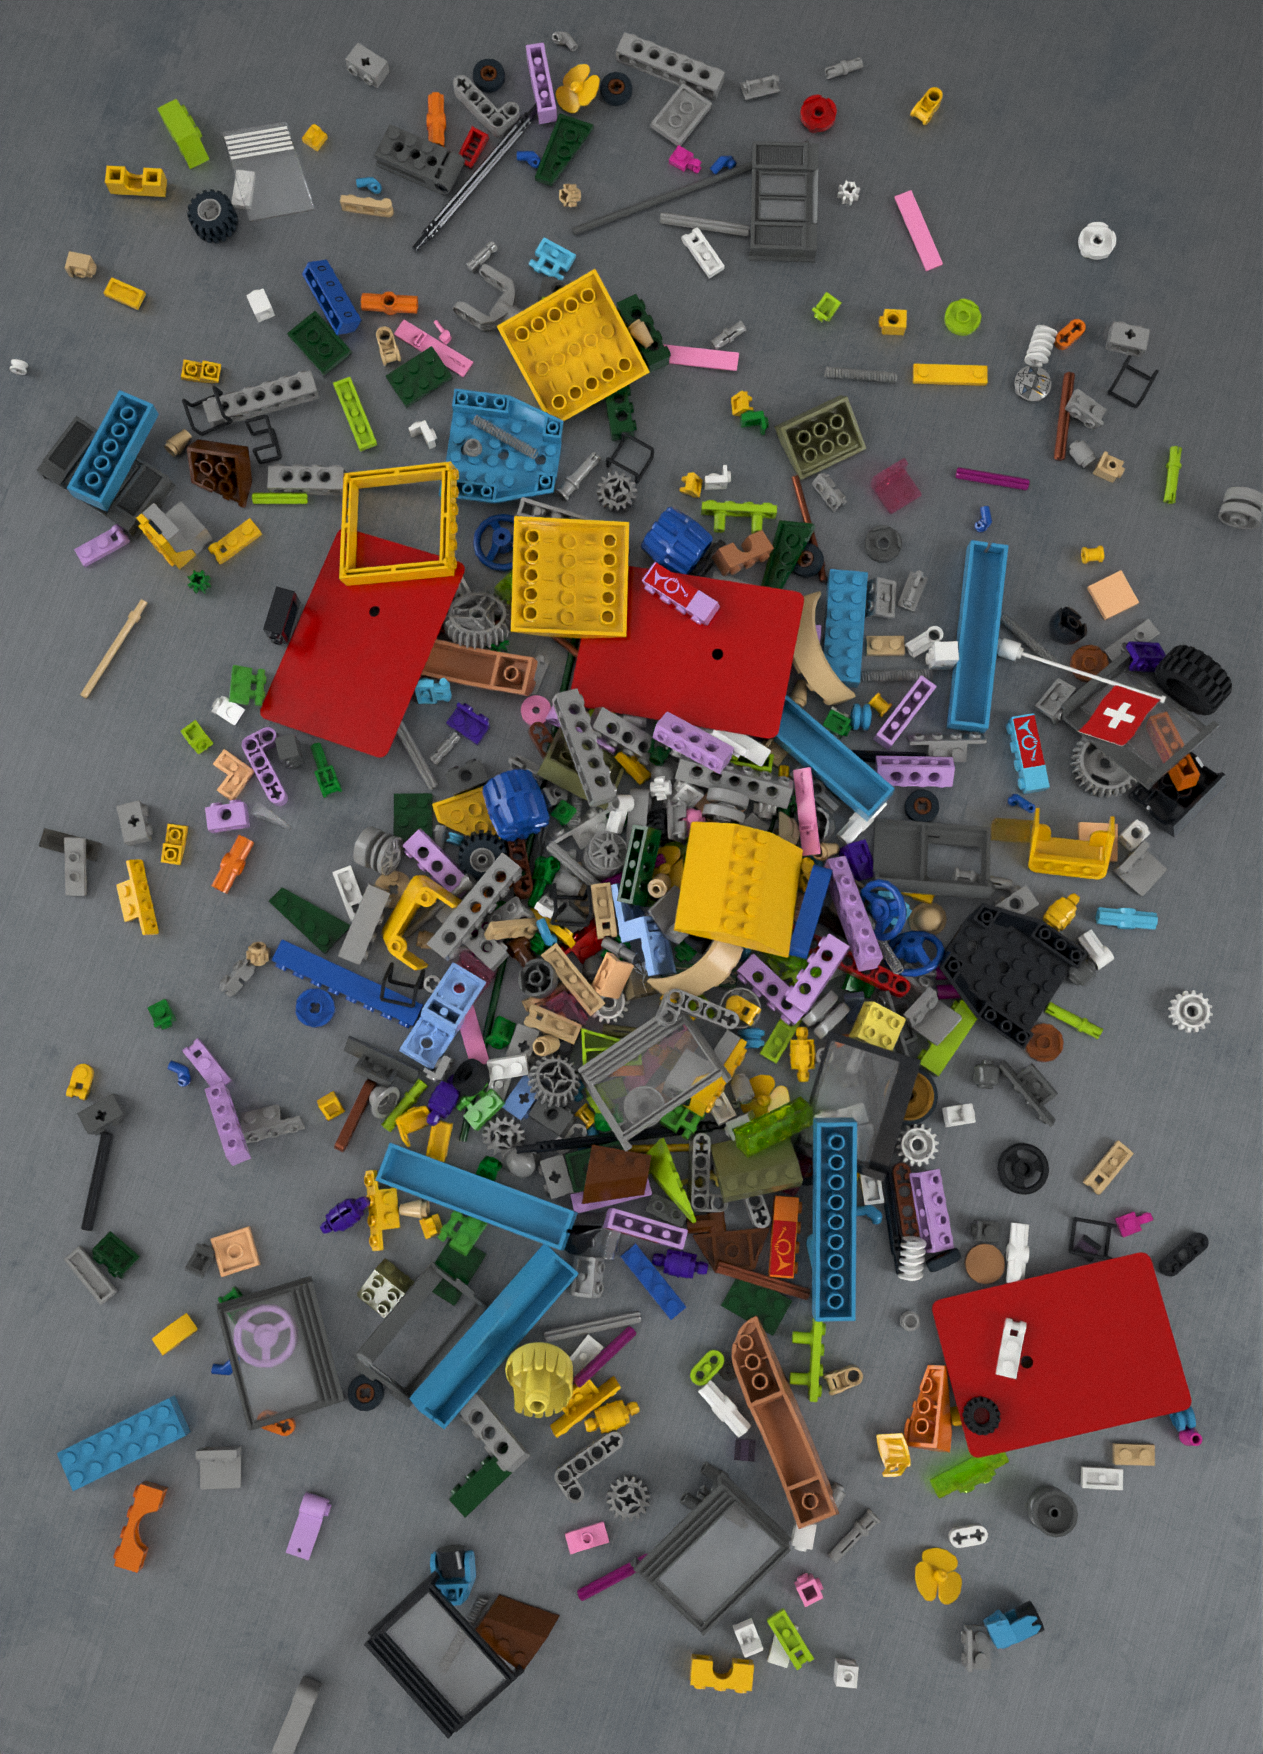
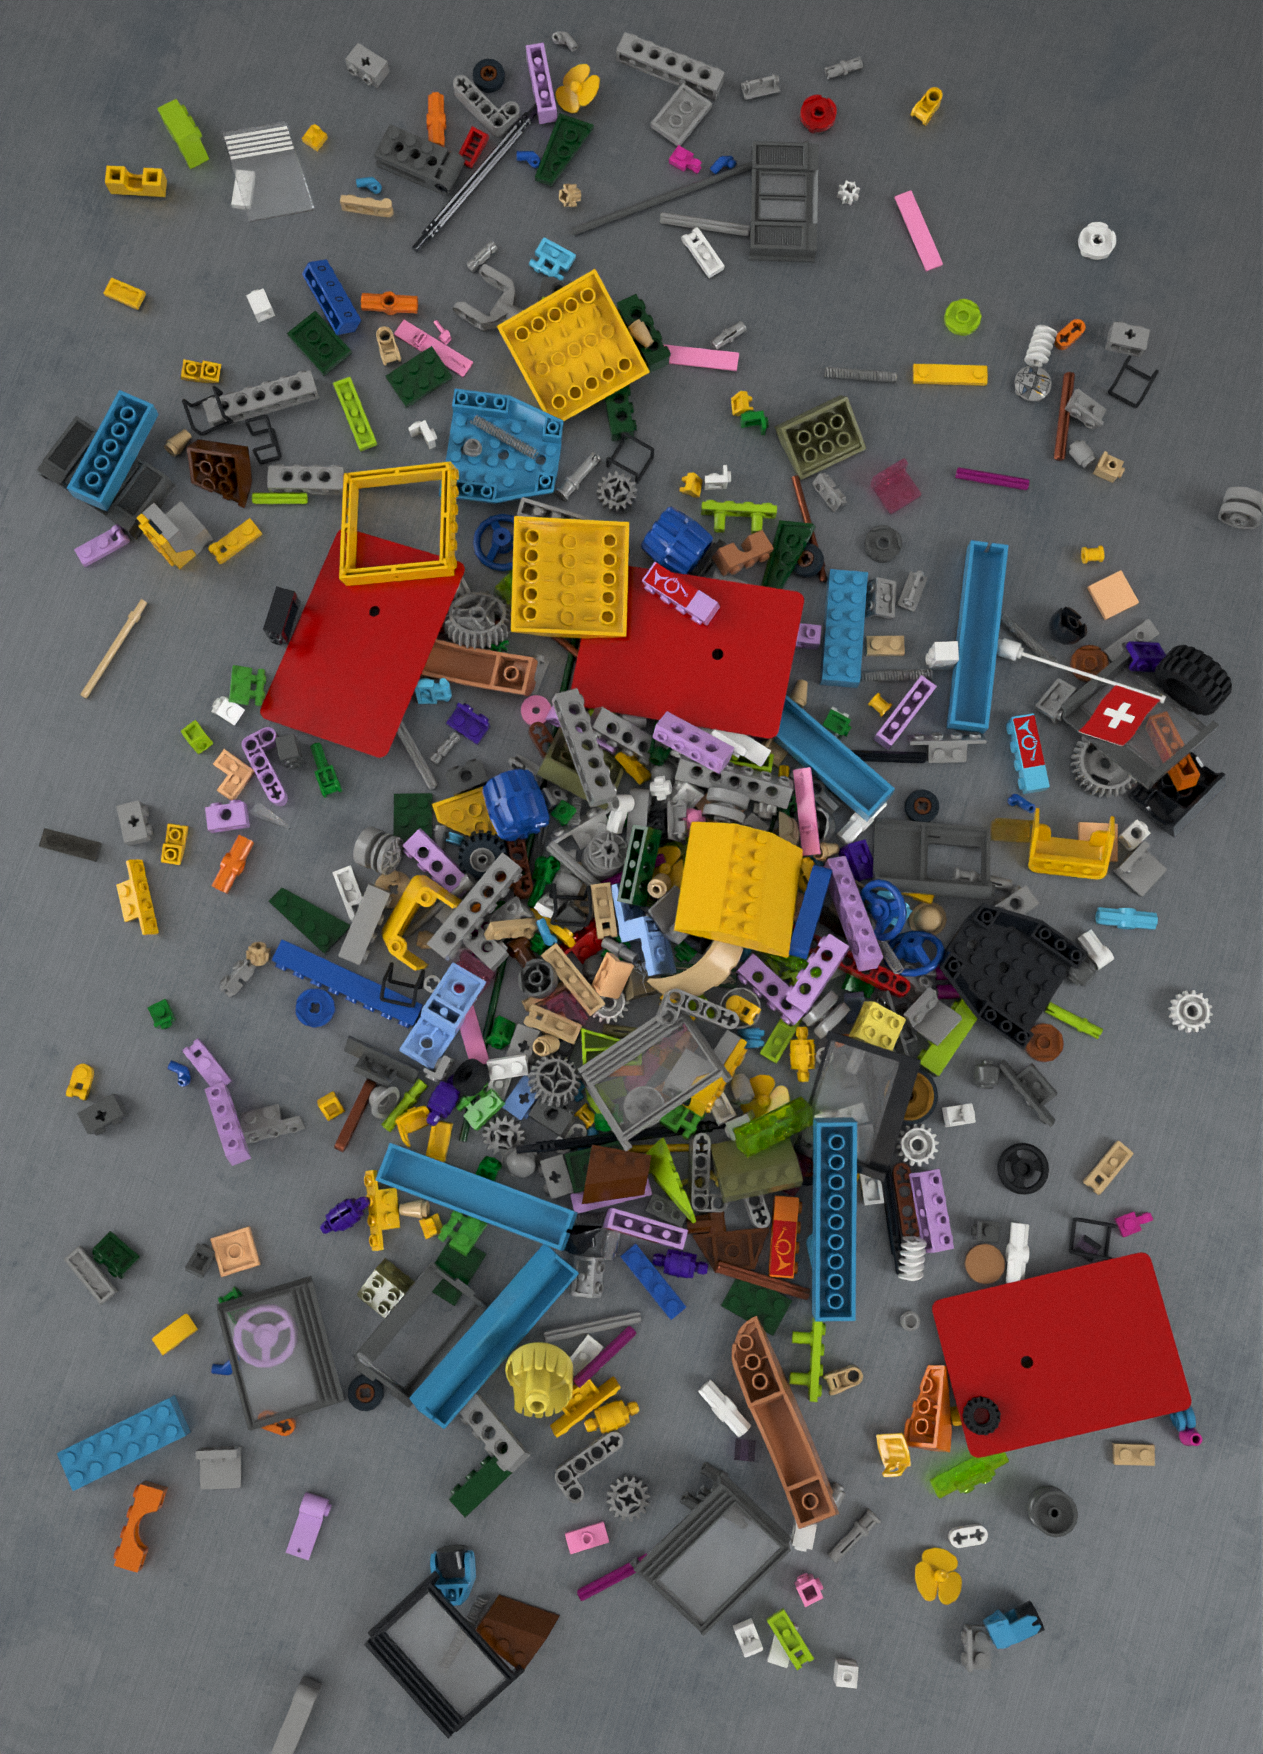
white bush [9,359,28,375] -> none
light grey plate [64,837,87,896] -> none
tan brick [65,251,97,278] -> none
black axle [81,1132,113,1231] -> none
black wheel [187,189,238,243] -> none
green gear [187,570,212,594] -> none
black bush [600,72,632,106] -> none
yellow arch [689,1654,754,1693] -> none
lime plate [690,1349,724,1386] -> none
clear smoke plate [718,1361,737,1381] -> none
tan windscreen [793,591,856,705] -> none
lime bracket [812,292,842,322] -> none
dark azure wheel [850,703,872,731] -> none
dark azure arm [856,1205,882,1225] -> none
lavender brick [874,756,955,788] -> none
yellow brick [879,309,907,335] -> none
white piece [905,626,943,658] -> none
black bush [926,1248,962,1272] -> none
blue arm [975,506,992,532] -> none
white plate [995,1318,1027,1379] -> none
yellow piece [1043,893,1080,932] -> none
white plate [1080,1466,1123,1490] -> none
black beam [1159,1233,1209,1277] -> none
lime pin [1163,446,1182,504] -> none

